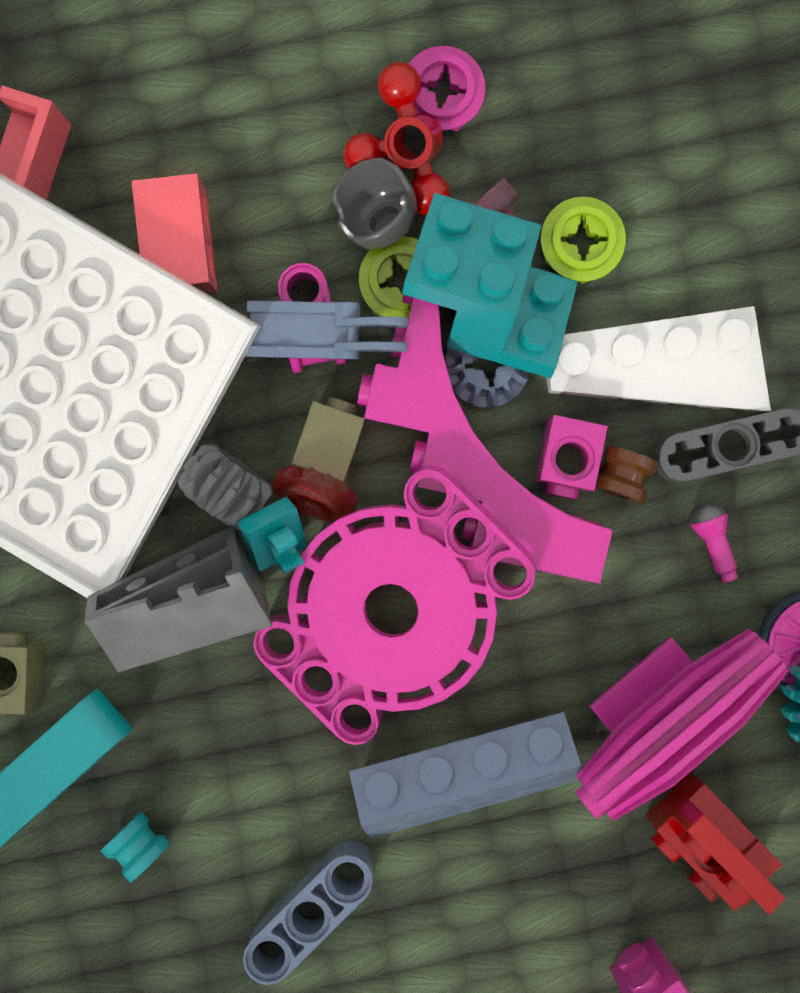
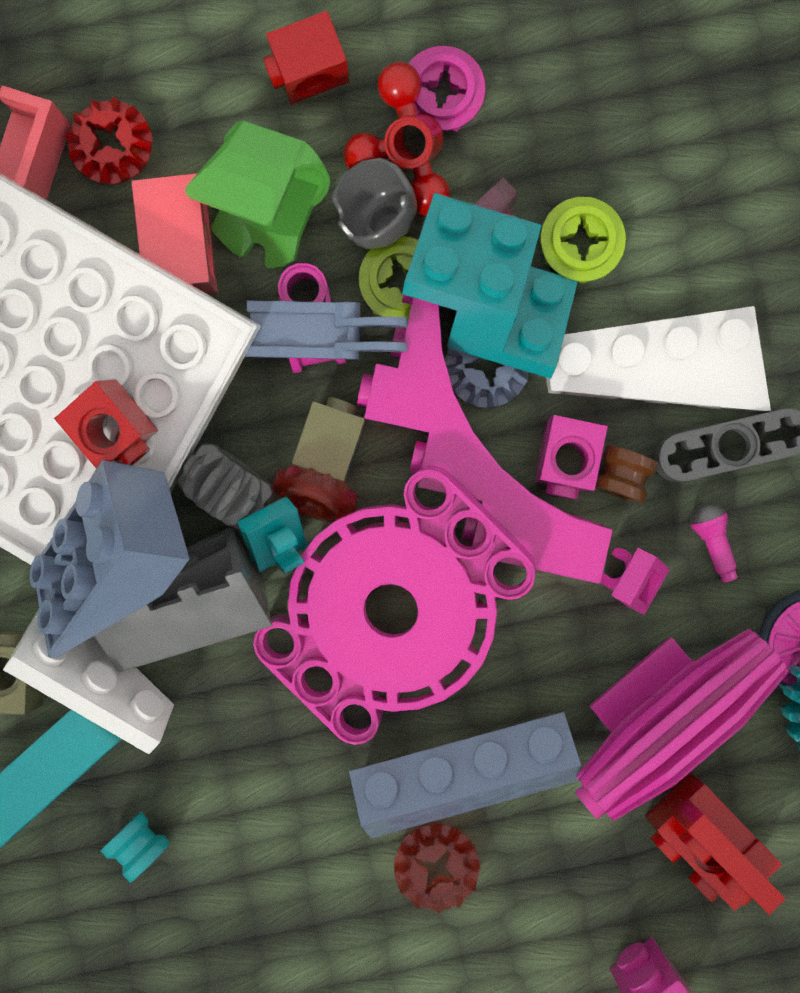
sand blue beam [243,840,374,985] -> none
none -> white wing [3,608,174,754]
none -> sand blue slope [30,460,190,658]
none -> red brick [54,379,159,469]
none -> red gear [65,97,153,184]
none -> bright green piece [185,121,331,268]
none -> red brick [263,10,349,105]
none -> clear red gear [394,824,481,914]
none -> dark pink tile [601,548,670,615]

